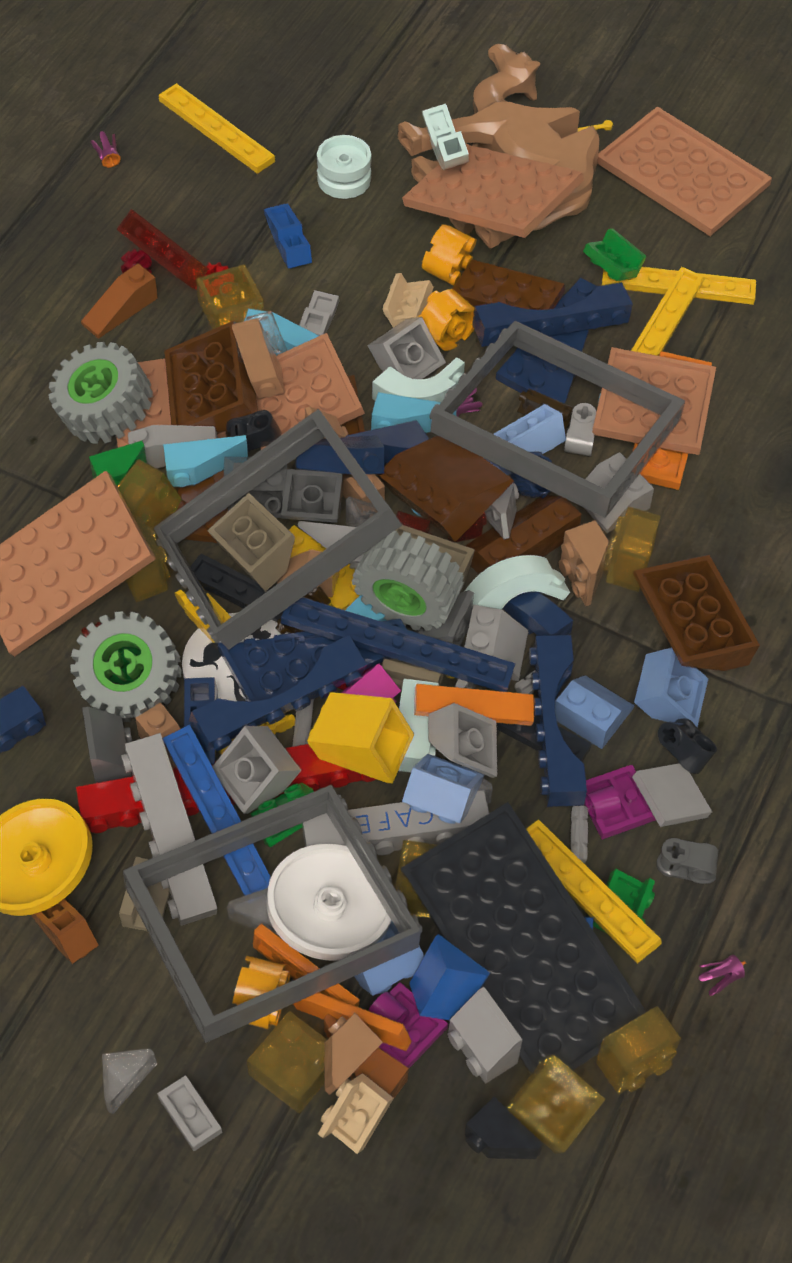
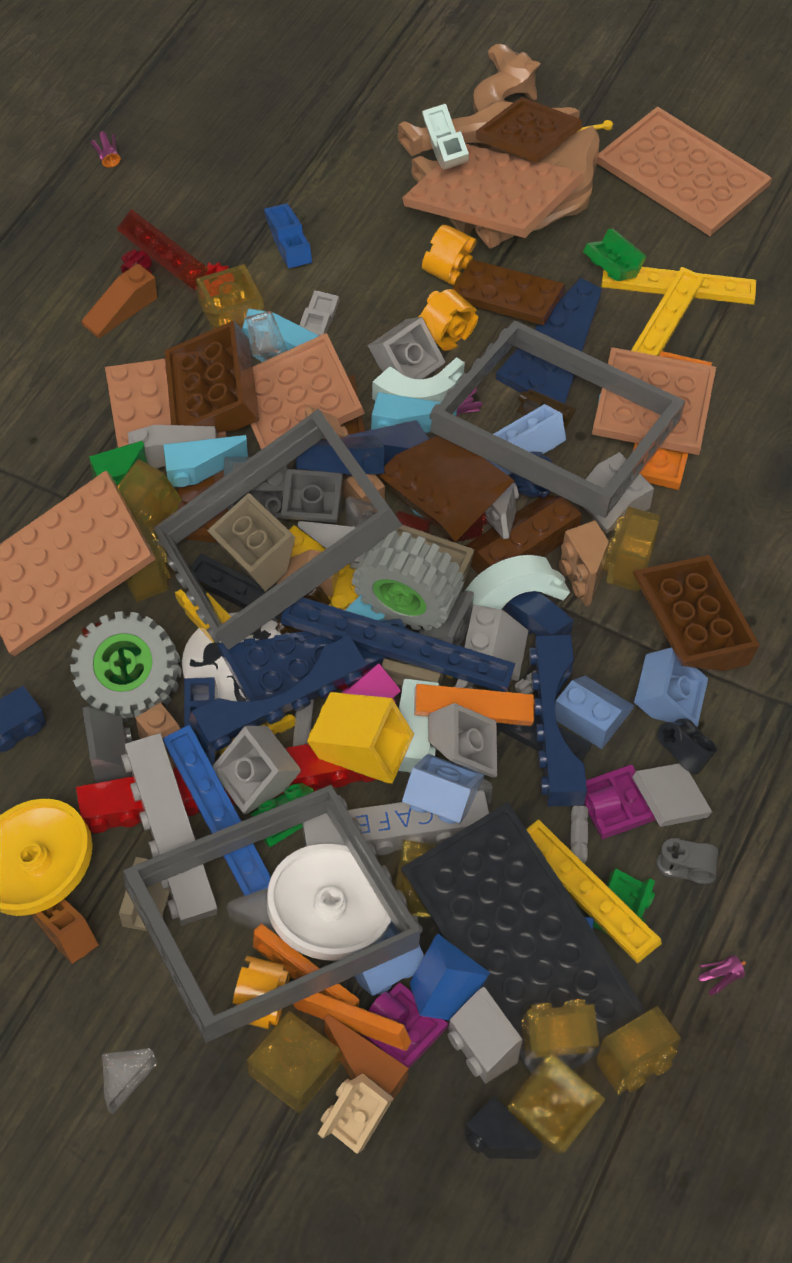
light grey wheel [49,342,153,444] -> none
light grey plate [157,1075,222,1151] -> none
yellow tile [159,83,275,174] -> none
black piece [226,410,281,452] -> none
medium nougat slope [232,318,285,399] -> none
light aqua wheel [317,135,371,199] -> none
medium nougat slope [324,1013,383,1095] -> none
tan bracket [383,273,434,328] -> none
dark blue arch [472,282,633,347] -> none
light grey piece [564,403,596,456] -> none
none -> reddish brown plate [476,97,582,163]
none -> clear yellow brick [521,1000,599,1059]

